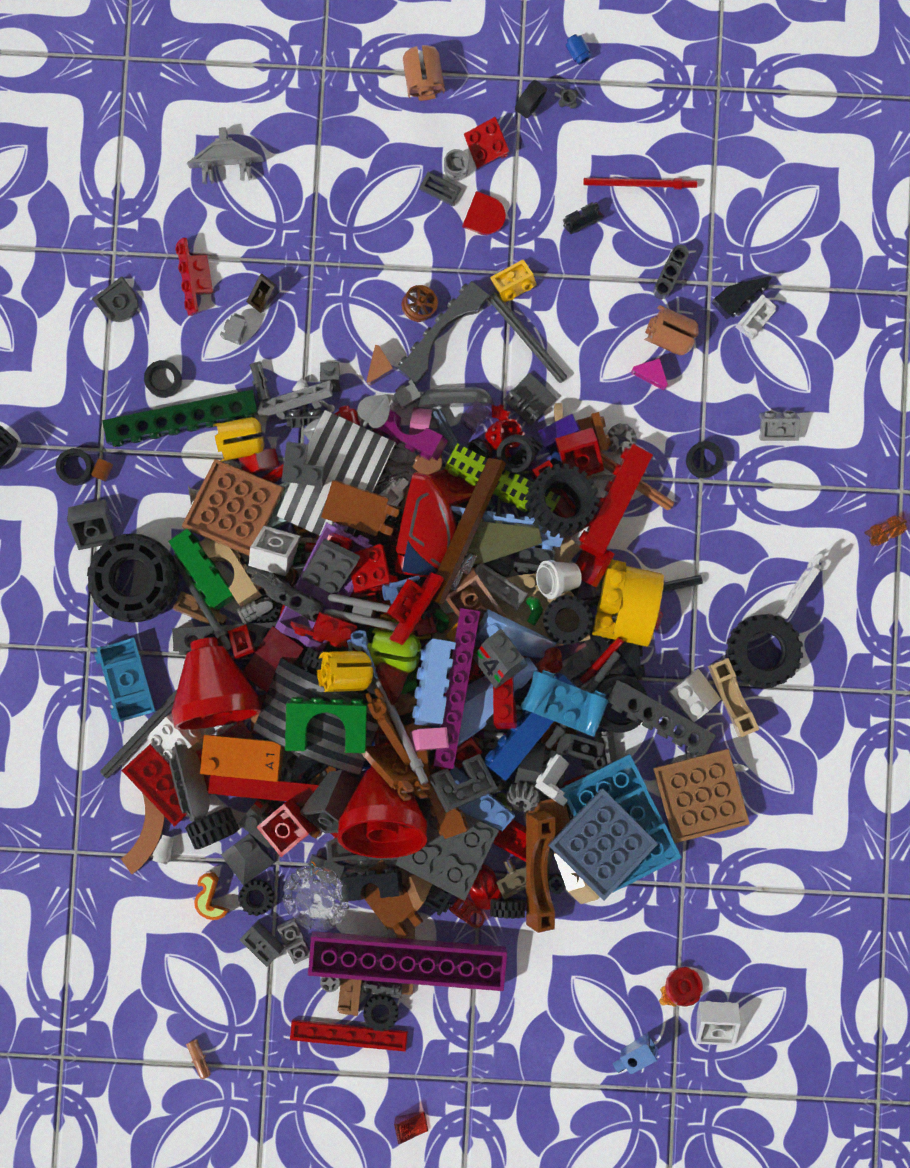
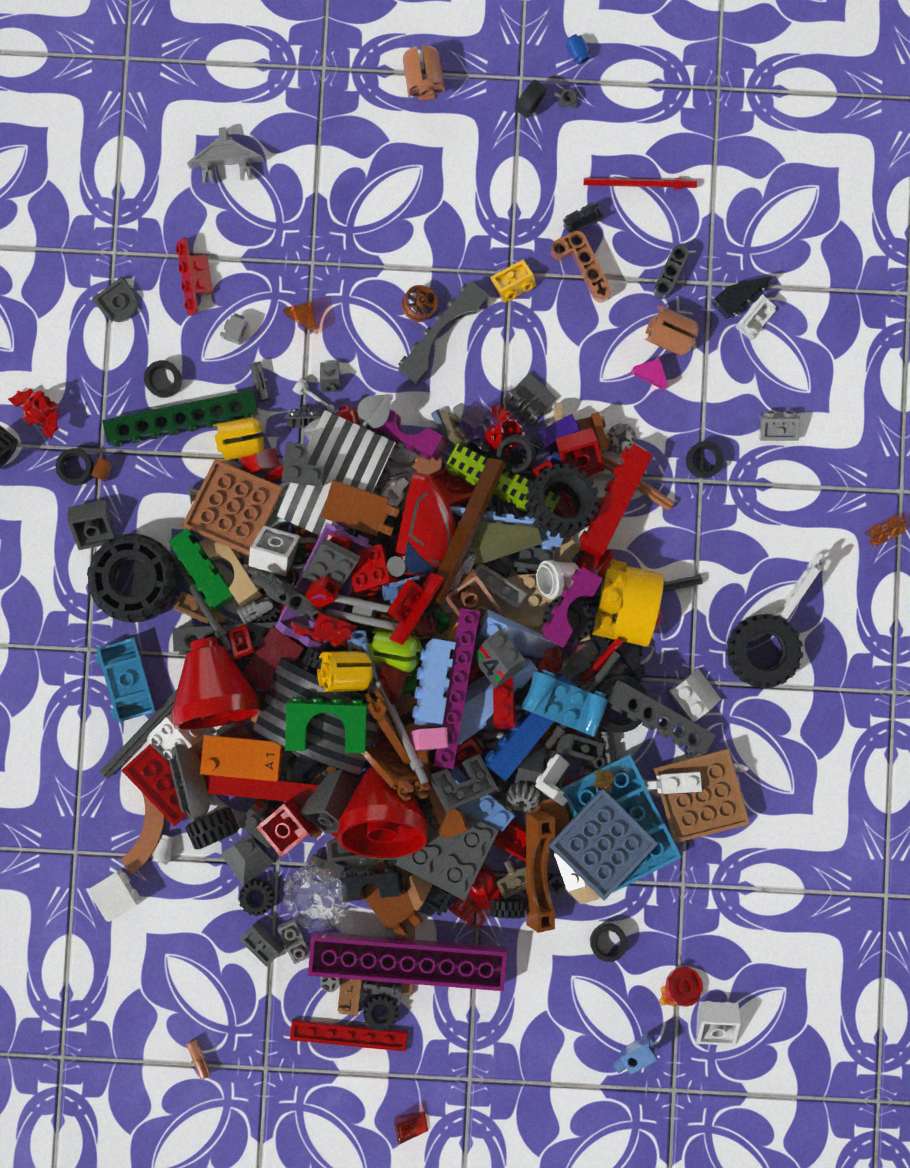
orange animal [194,871,230,920] -> none
dark brown slope [246,274,280,313] -> none
light grey hinge [258,380,333,420] -> none
nougat slope [366,345,394,386] -> none
light grey brick [391,379,421,410] -> none
bright pink slope [409,407,432,435] -> none
dark grey brick [418,387,494,408] -> none
dark grey tile [419,171,461,207] -> none
light grey wheel [444,149,469,181] -> none
red tile [462,191,506,235] -> none
red hinge [464,117,510,169] -> none
dark grey axle [488,292,567,383] -> none
green arm [526,596,543,626] -> none
tan arch [707,658,759,737] -> none
none -> red helmet [8,388,60,439]
none -> white bracket [89,869,141,922]
none -> clear orange slope [283,302,318,335]
none -> red brick [305,575,340,609]
none -> light grey piece [387,556,405,577]
none -> dark tan plate [440,409,470,446]
none -> magenta arch [541,567,603,648]
none -> nougat beam [551,231,611,303]
none -> black tyre [590,923,627,962]
none -> clear orange plate [594,770,614,791]
none -> white hinge [647,771,702,794]

